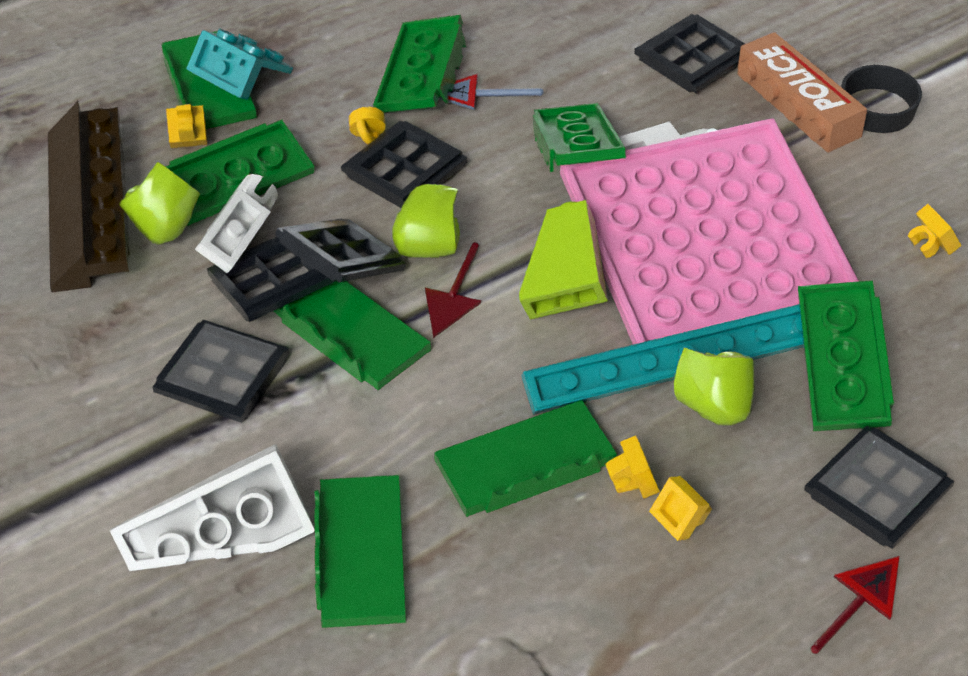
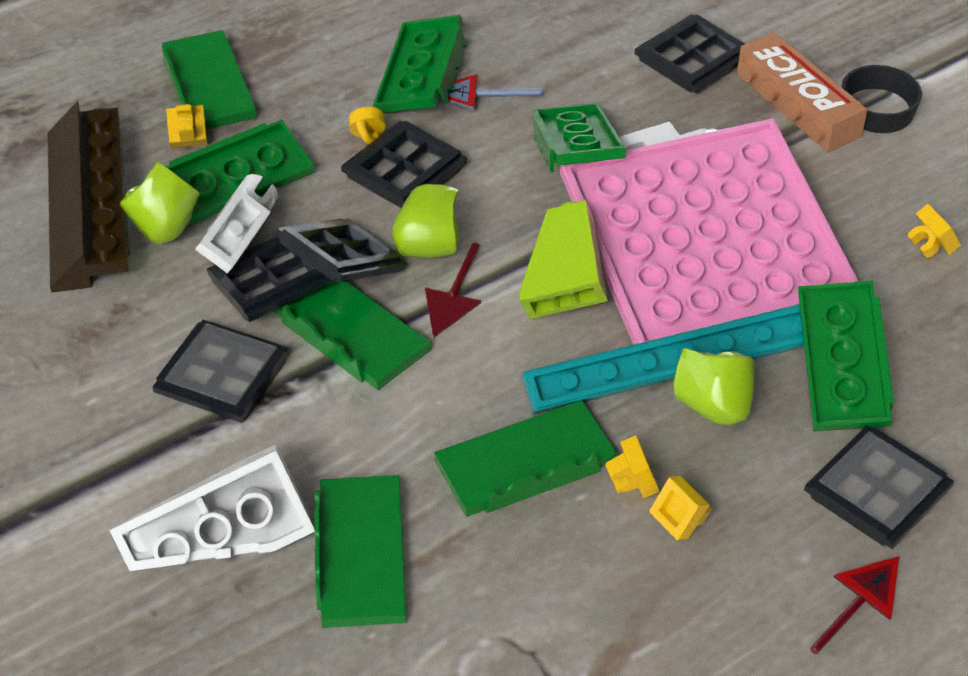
teal bracket [187,28,294,100] -> none

